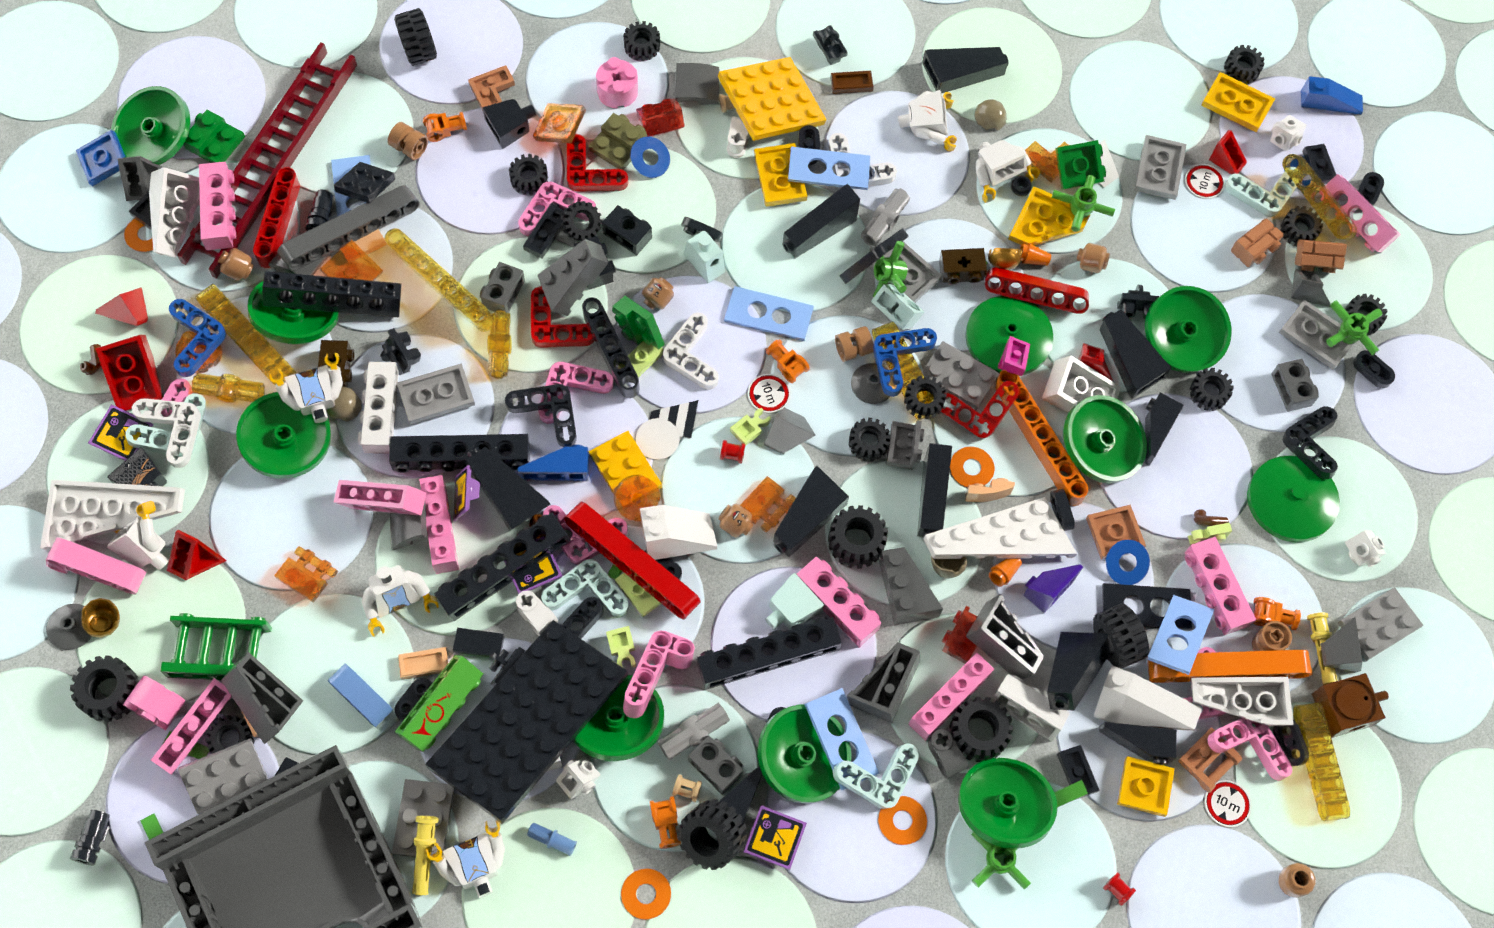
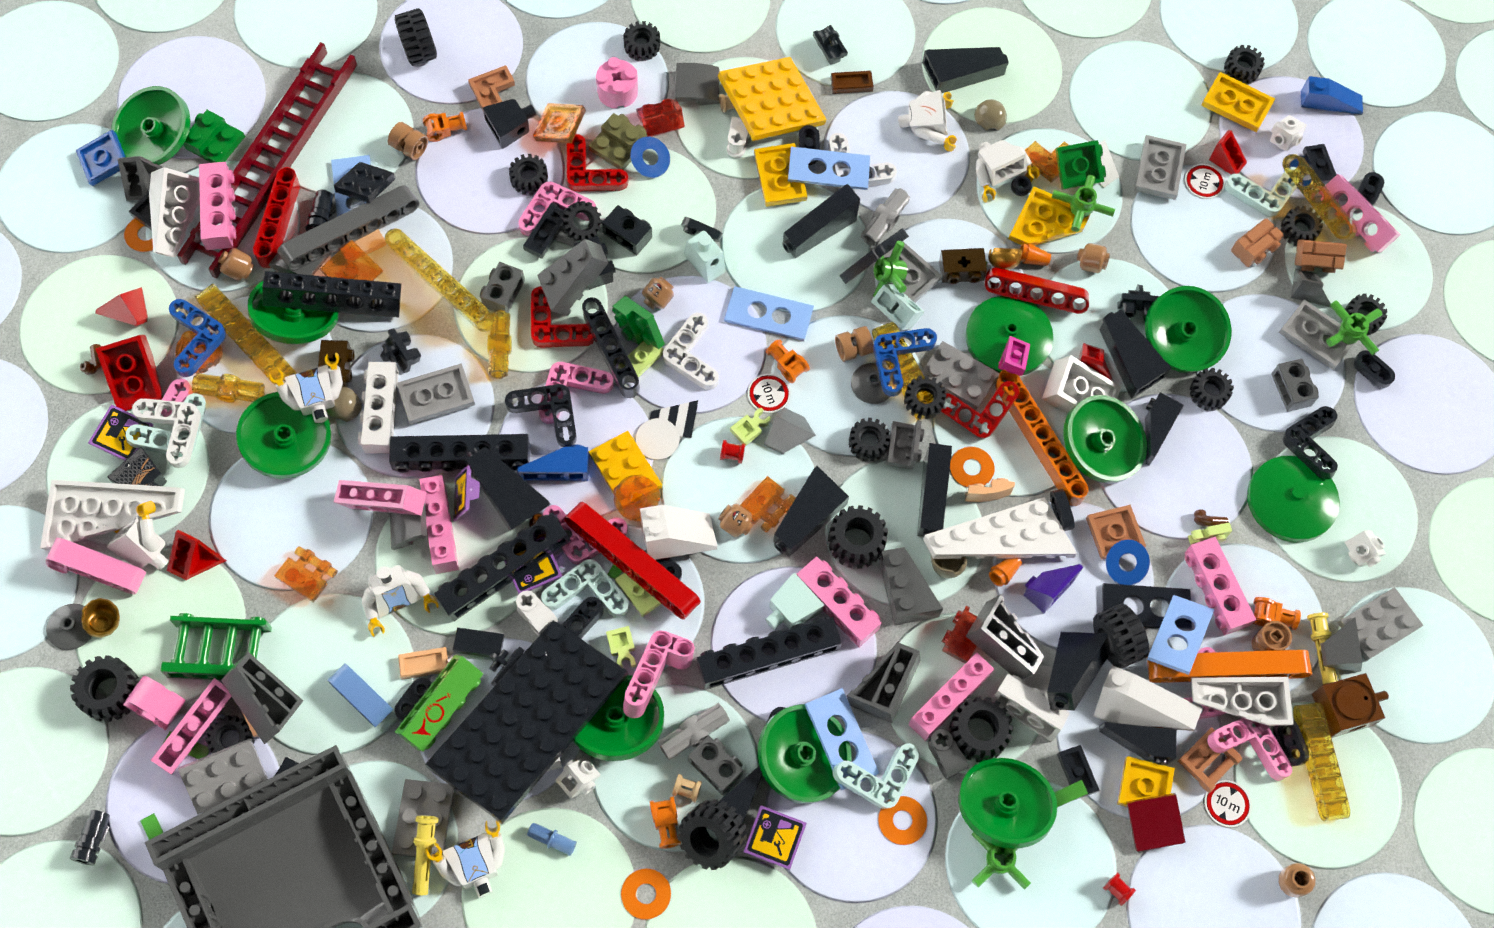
none -> dark red tile [1126,793,1186,852]

